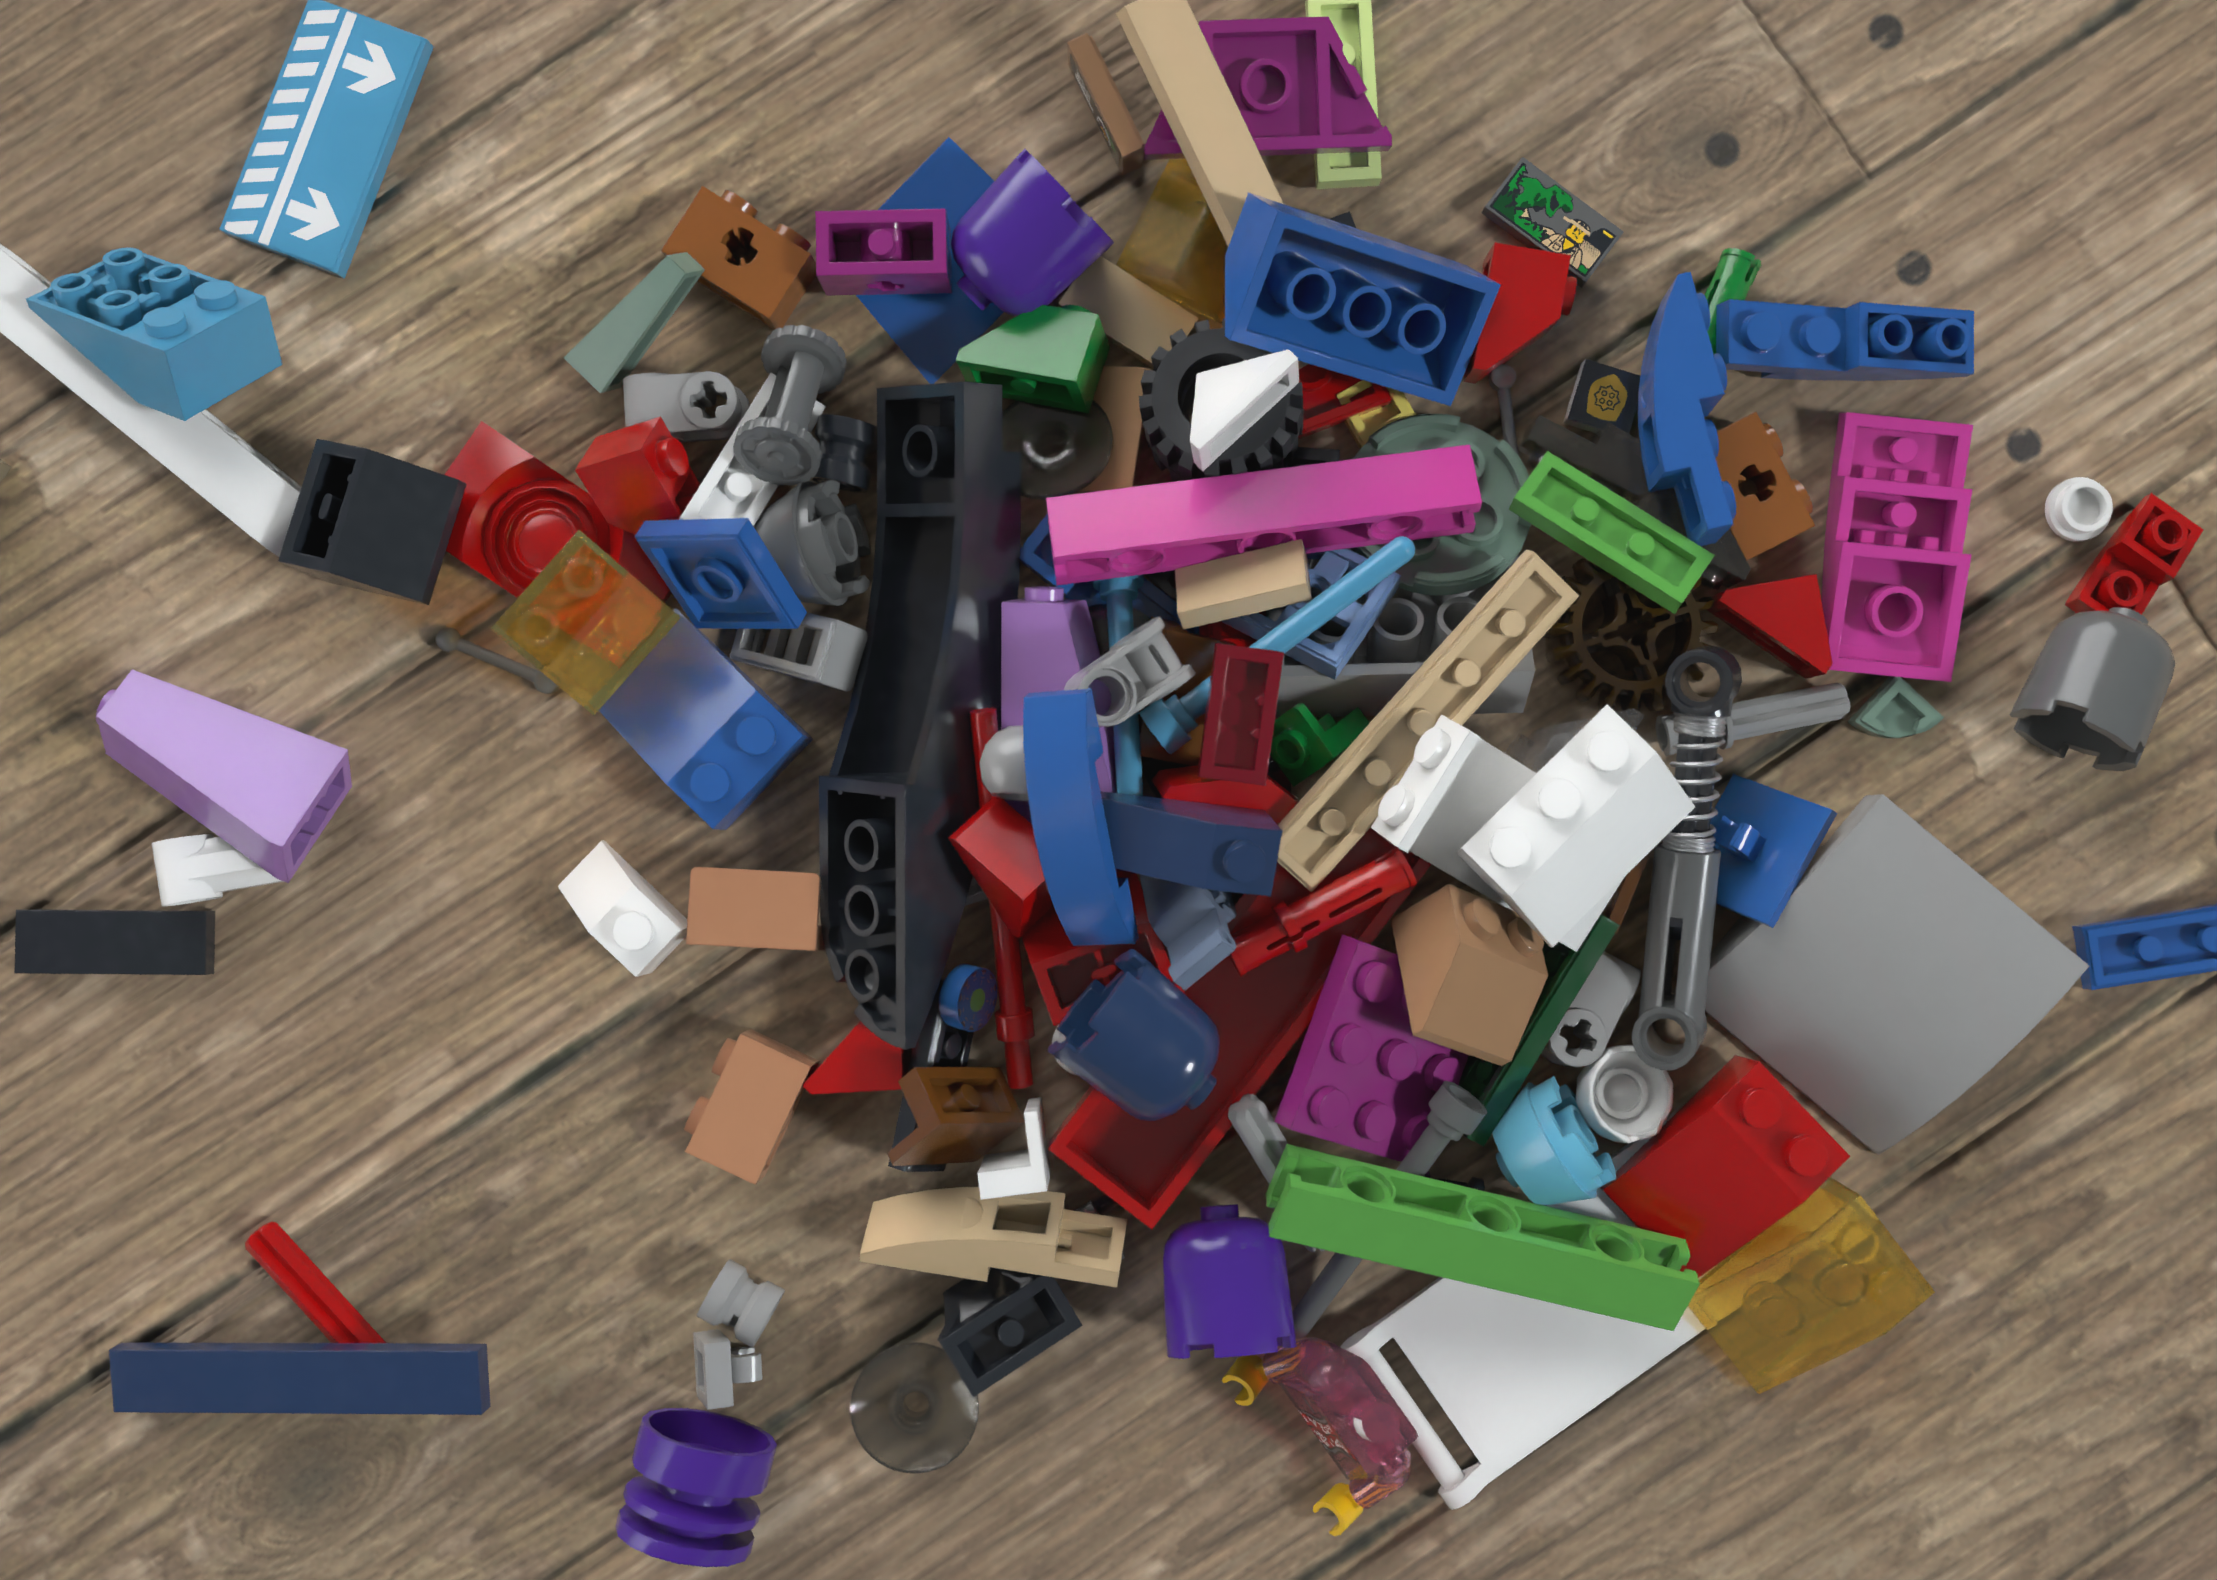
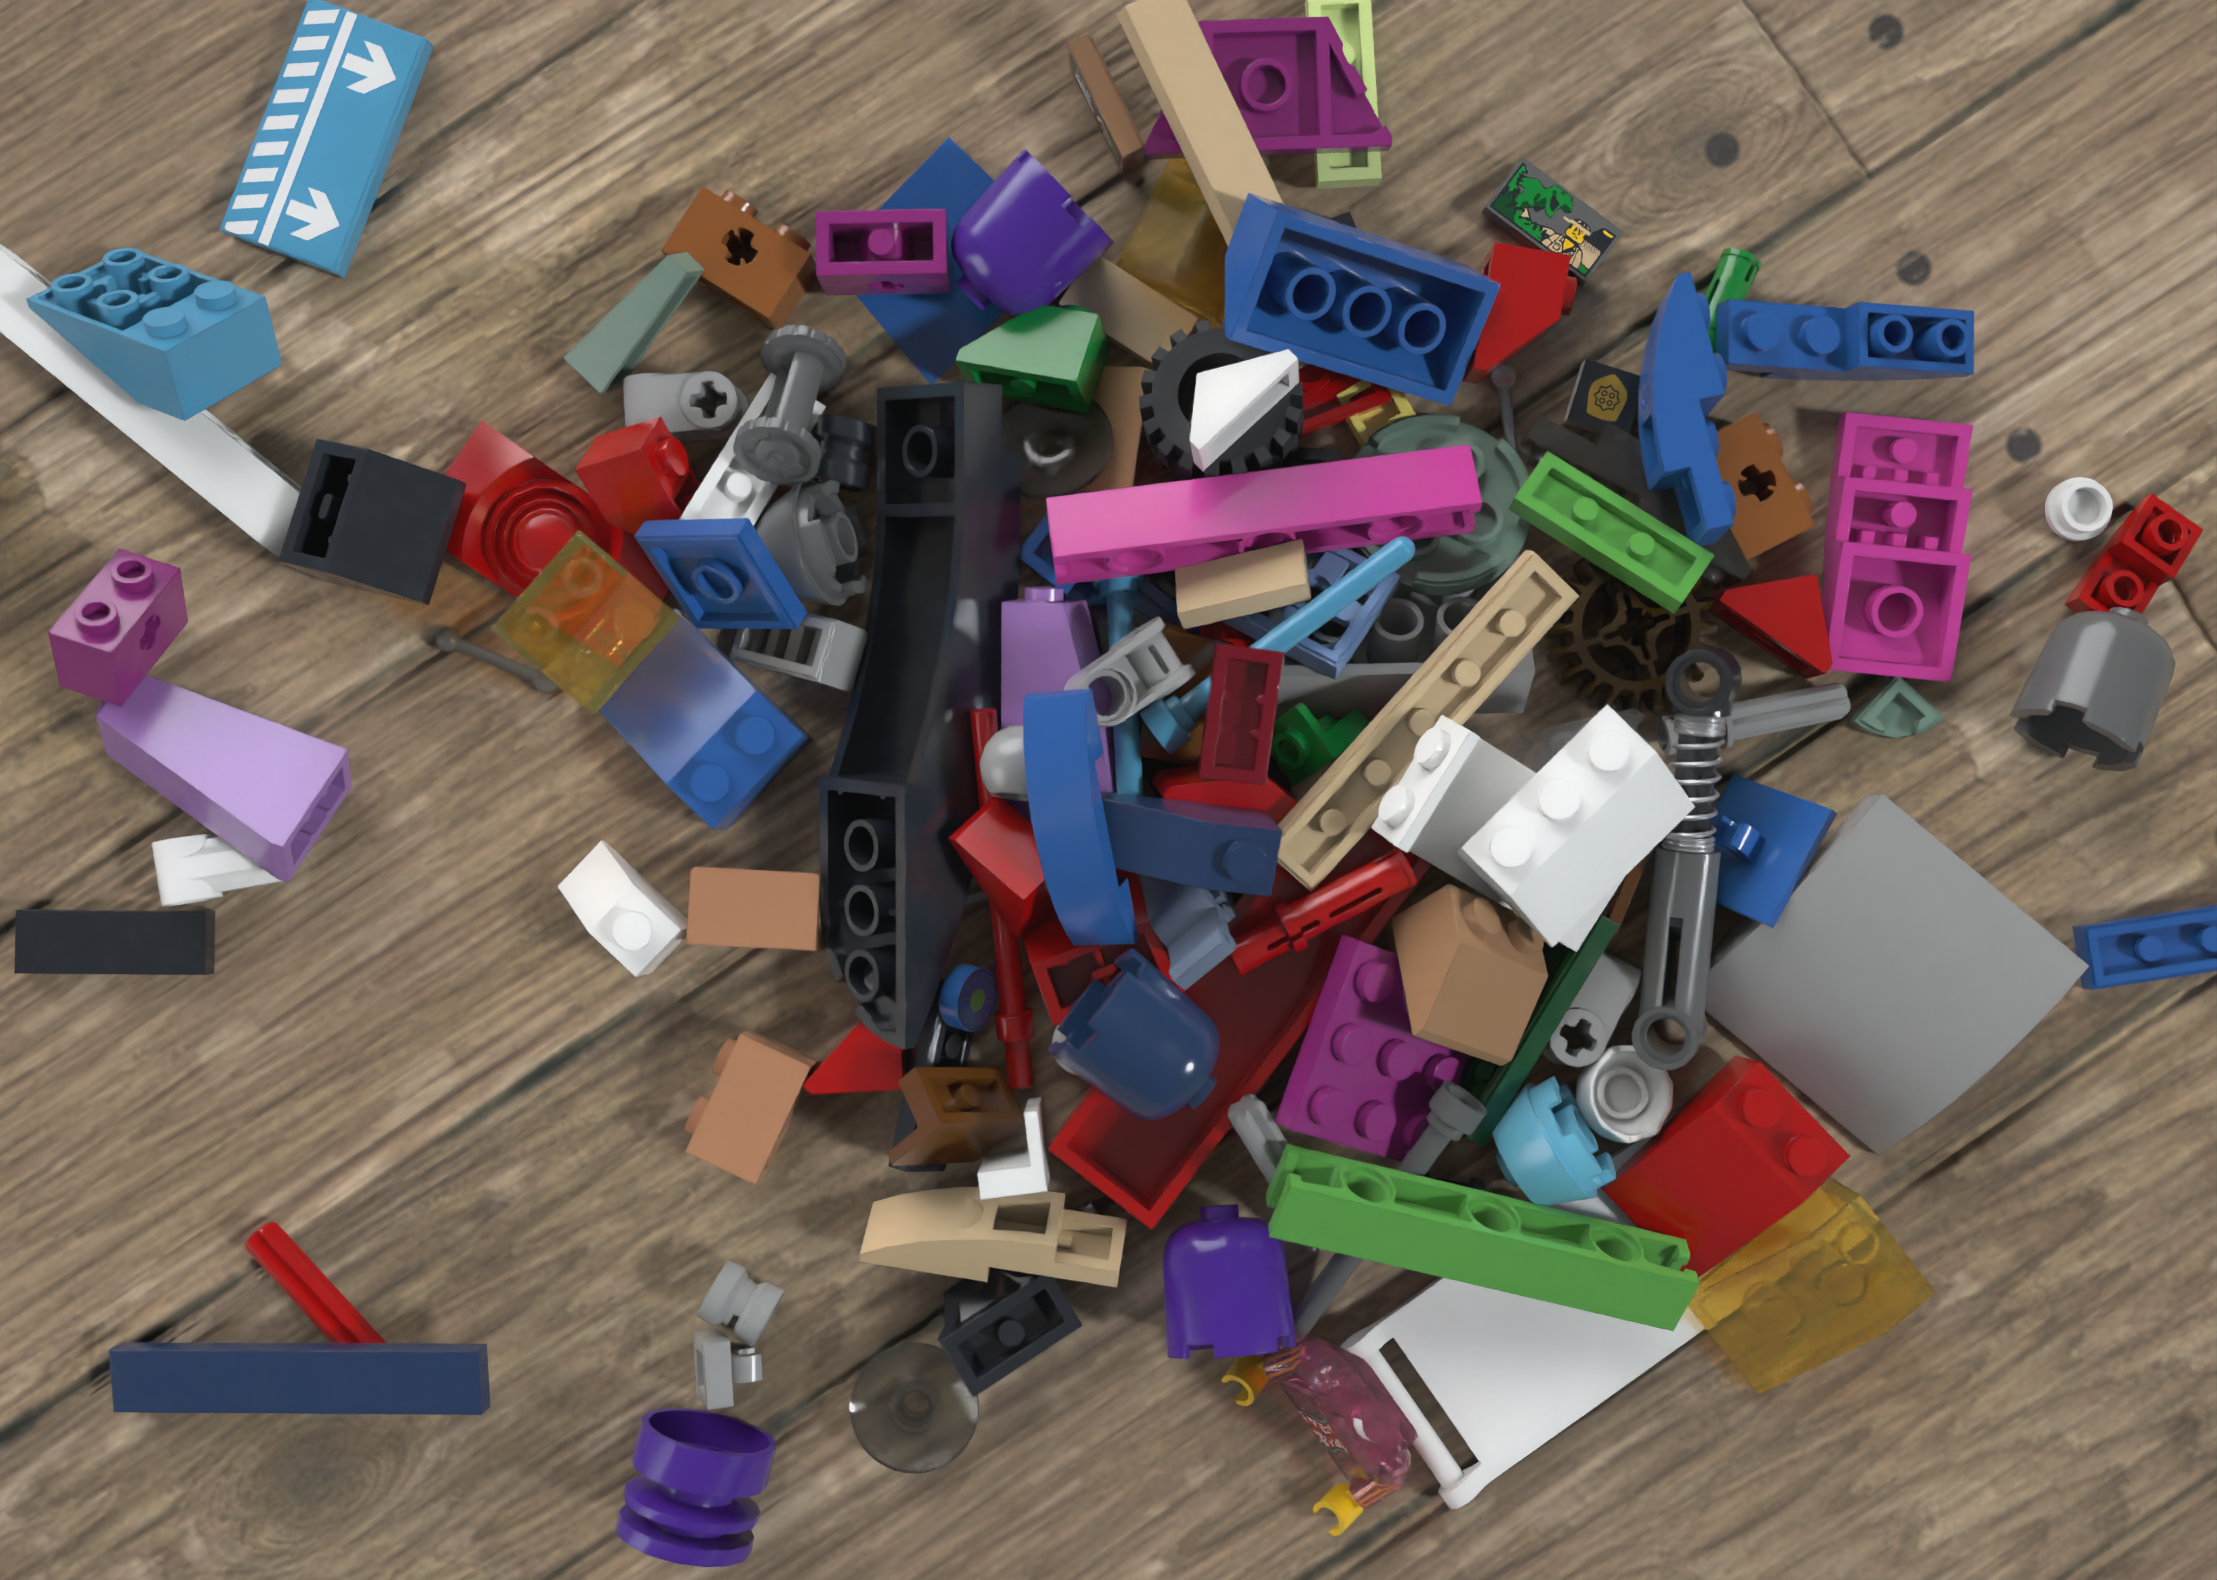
none -> magenta brick [48,548,188,707]

